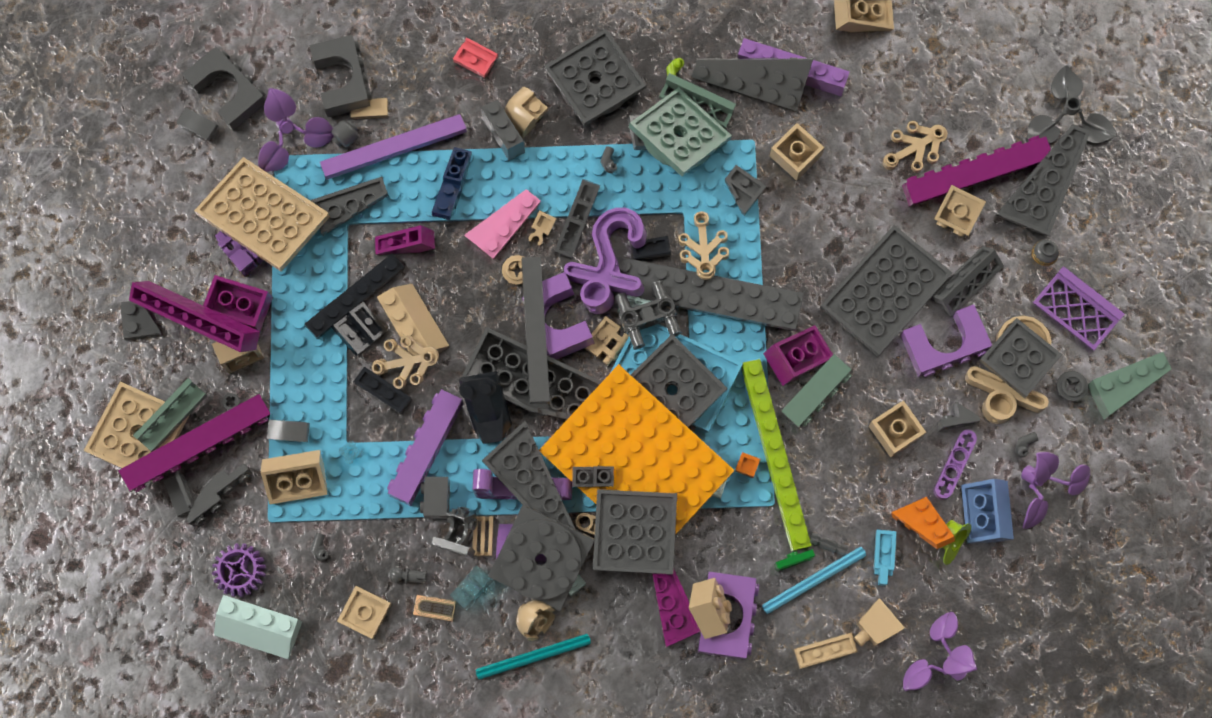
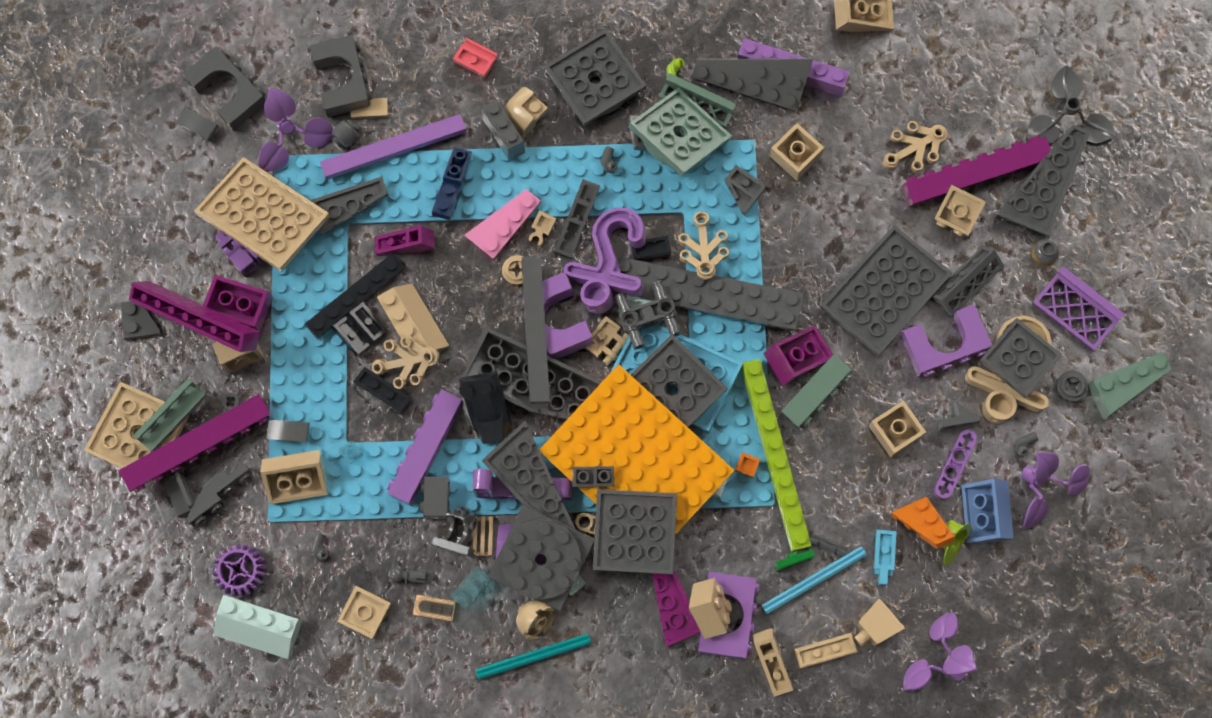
none -> tan slope [753,628,793,697]

